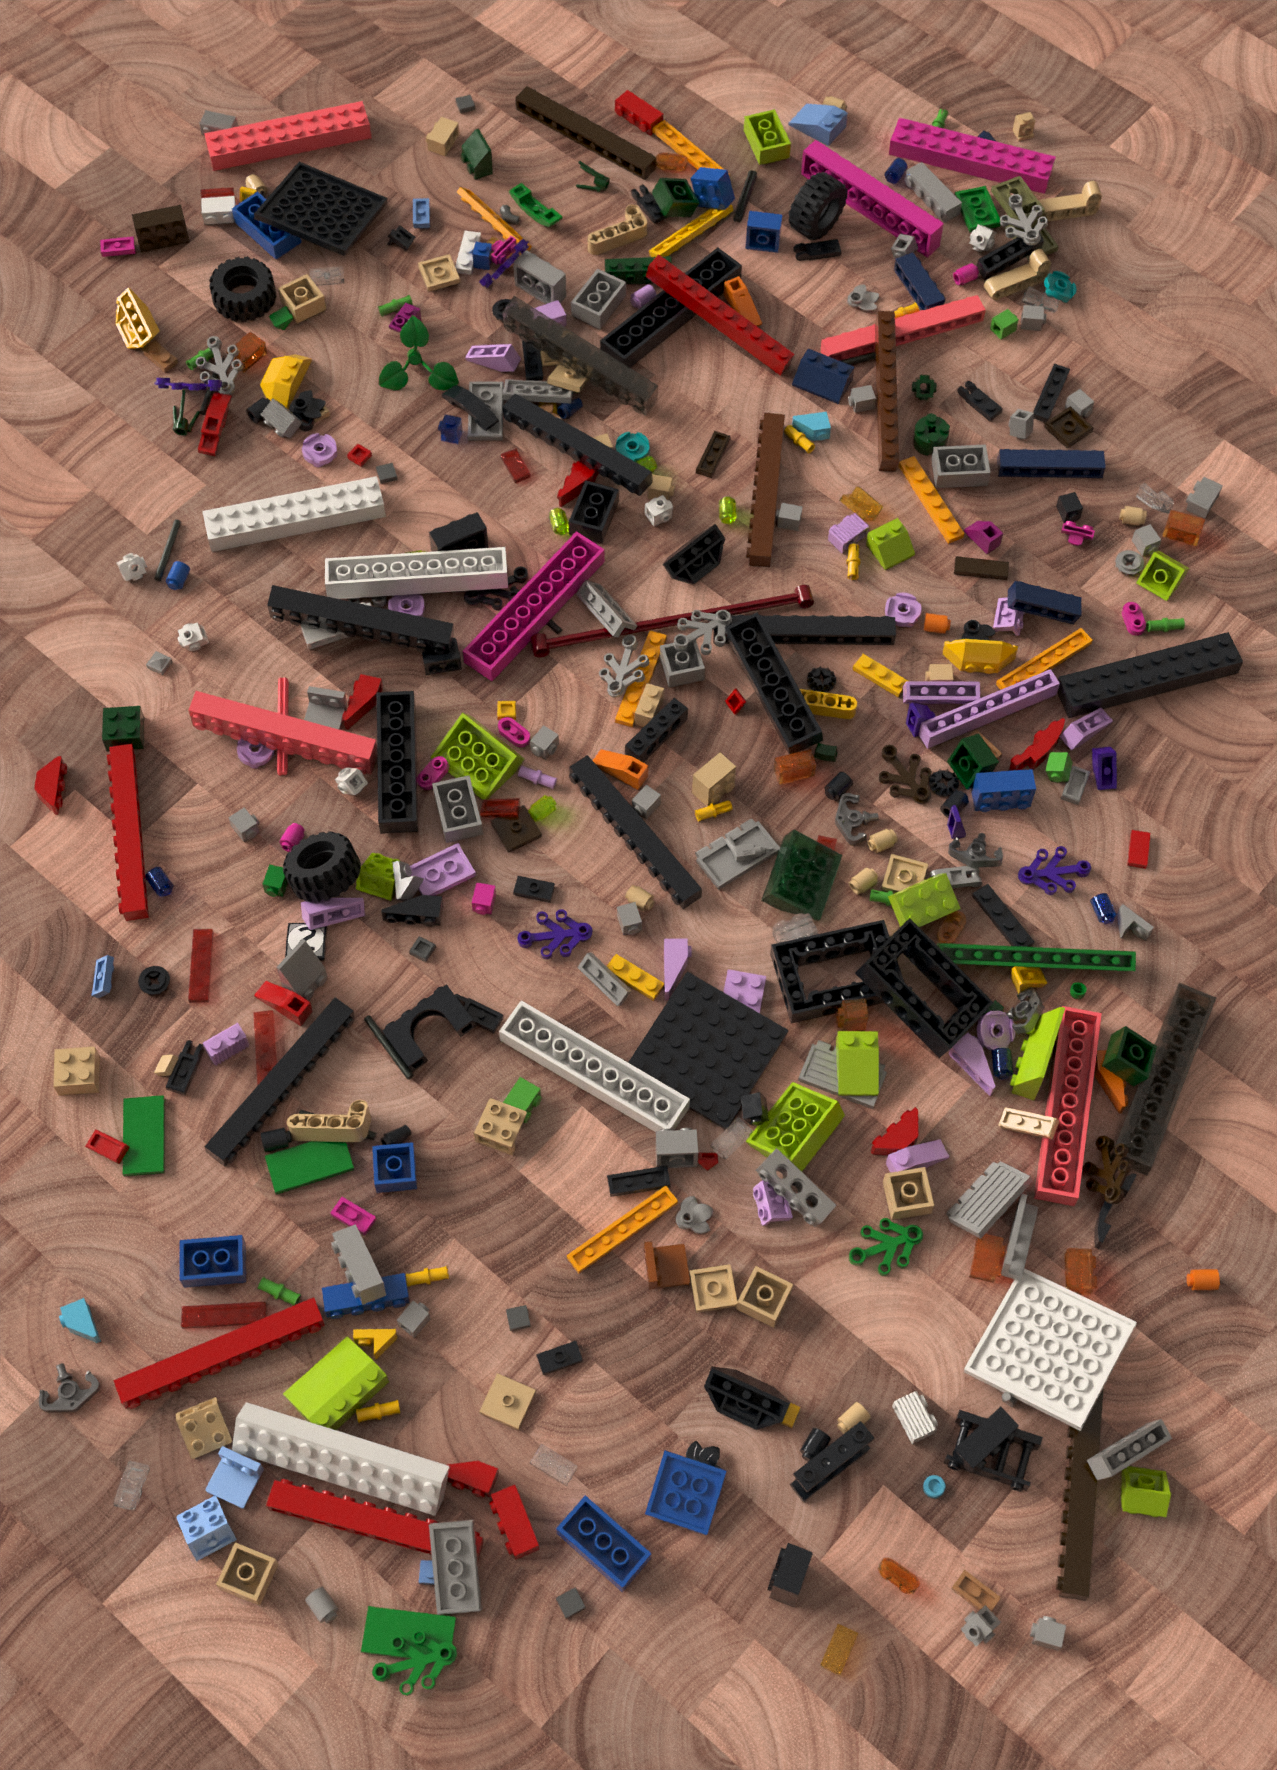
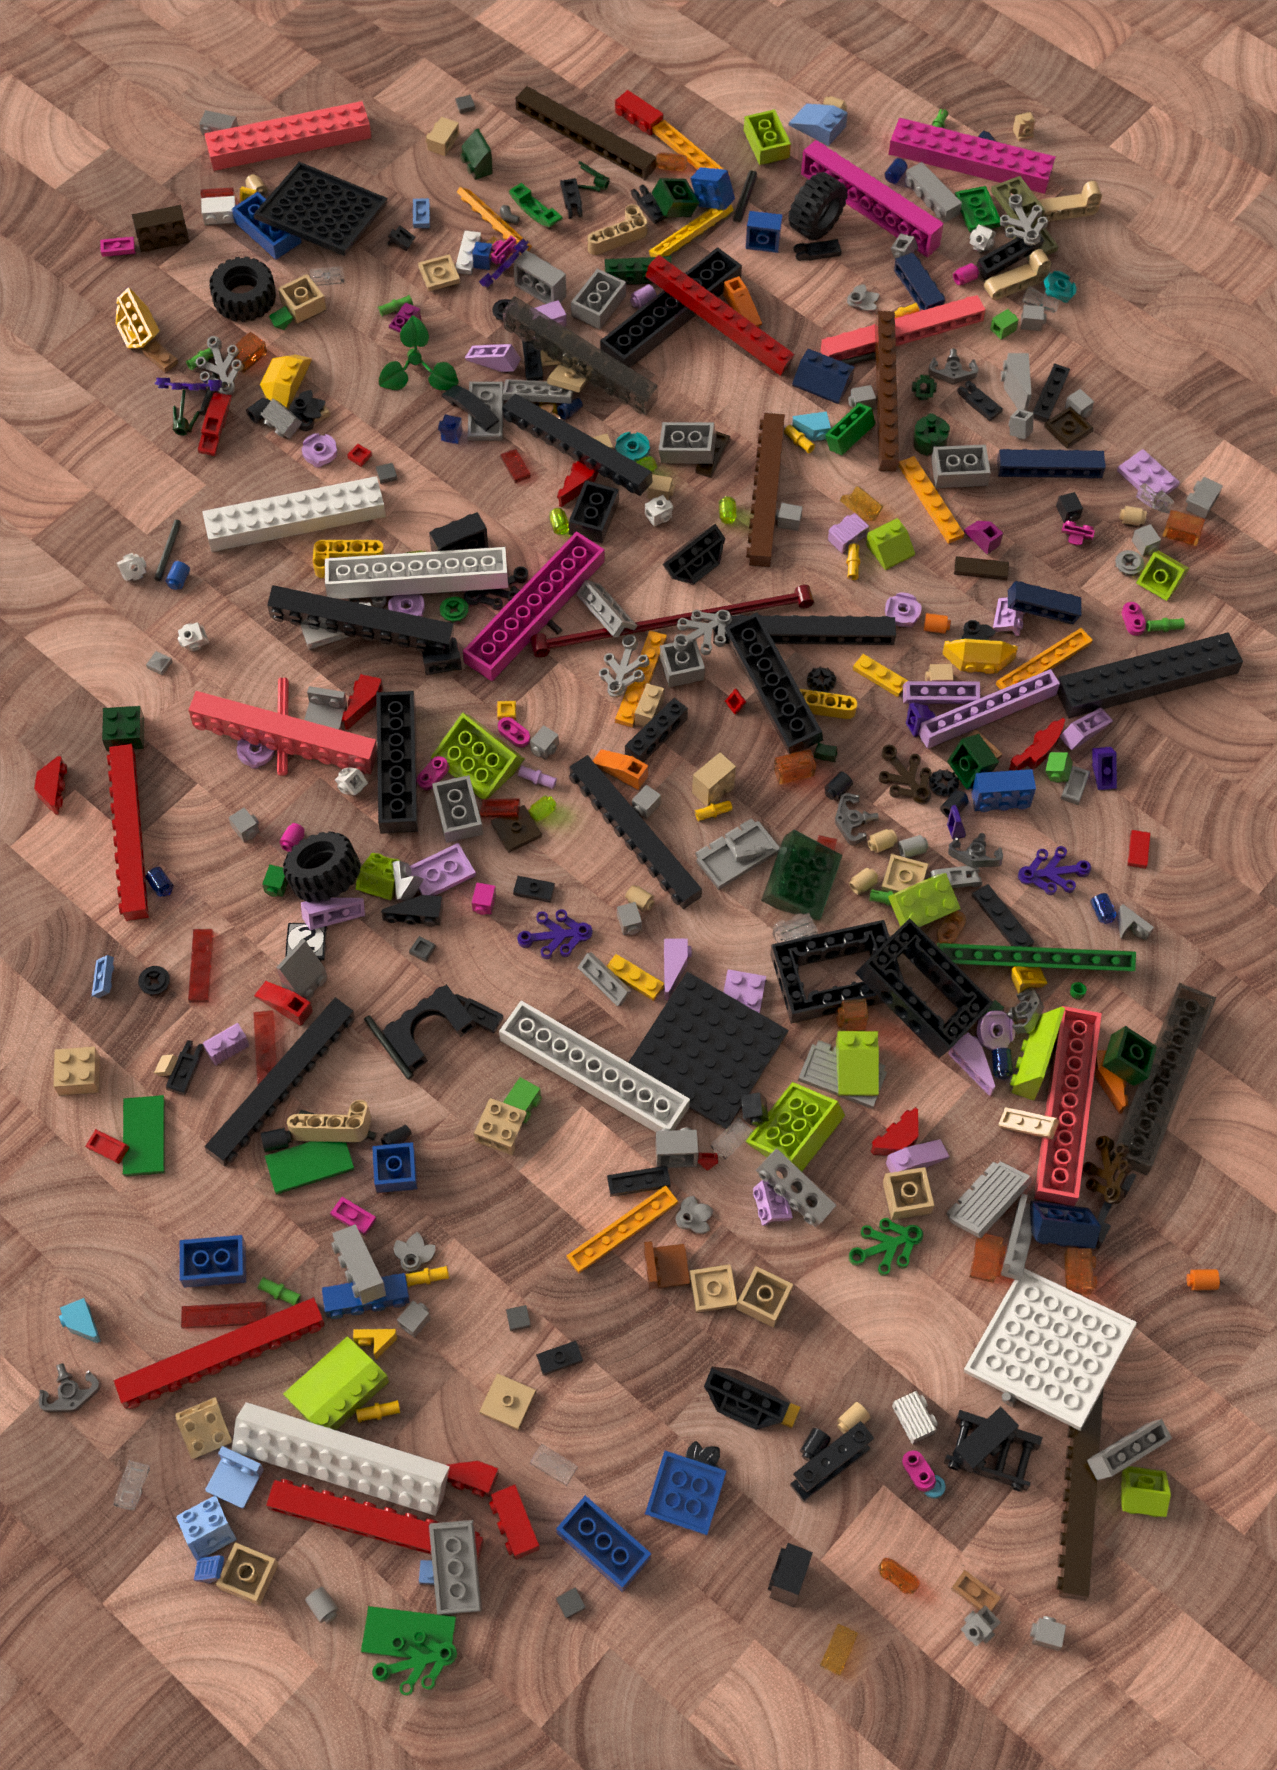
none -> blue slope [194,1555,224,1584]
none -> yellow beam [313,540,385,578]
none -> light grey plate [394,1232,435,1272]
none -> green gear [440,597,469,623]
none -> black hinge [560,178,583,219]
none -> light grey brick [659,422,716,464]
none -> green brick [825,403,876,455]
none -> light grey brick [898,835,928,858]
none -> dark pink plate [902,1451,936,1492]
none -> flat silver piece [928,348,979,384]
none -> light grey slope [1001,353,1031,411]
none -> dark blue slope [1030,1200,1101,1249]
none -> lavender plate [1117,449,1180,504]

